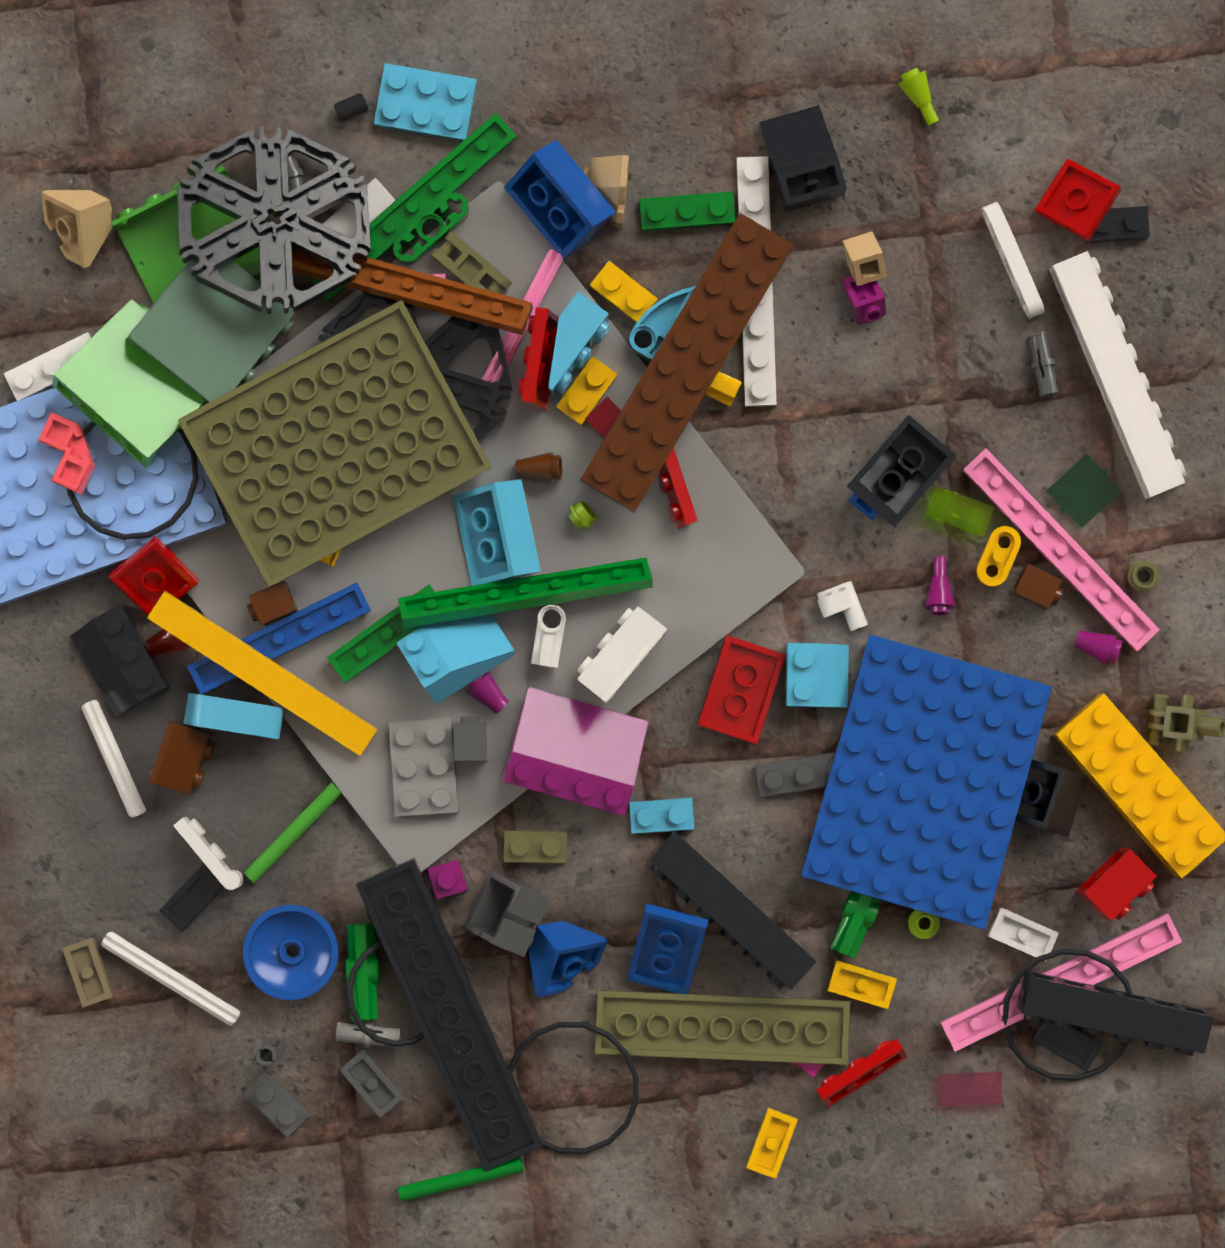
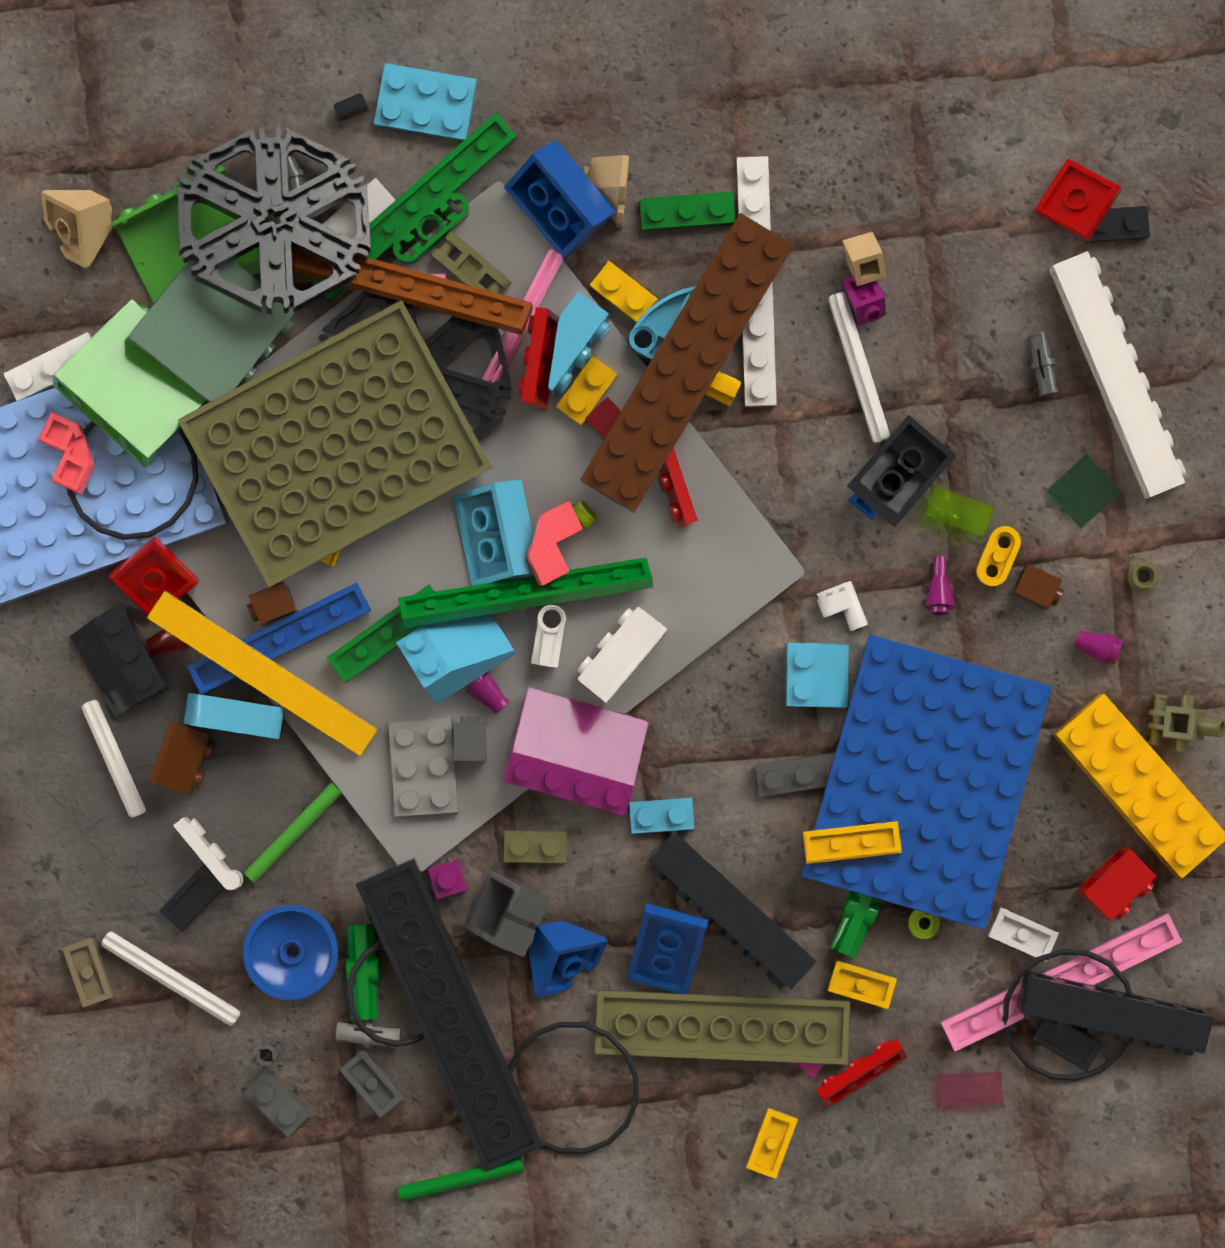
reddish brown cone [515,452,563,483] -> none
red plate [696,635,786,744] -> none
black slope [759,105,847,212] -> none
lime cone [898,67,939,126] -> none
bright pink plate [962,448,1160,652] -> none
white beam [981,202,1045,319] -> none
black slope [1015,760,1088,837] -> none
none -> coral tile [526,501,583,586]
none -> yellow tile [803,821,902,864]
none -> white axle [828,292,890,443]

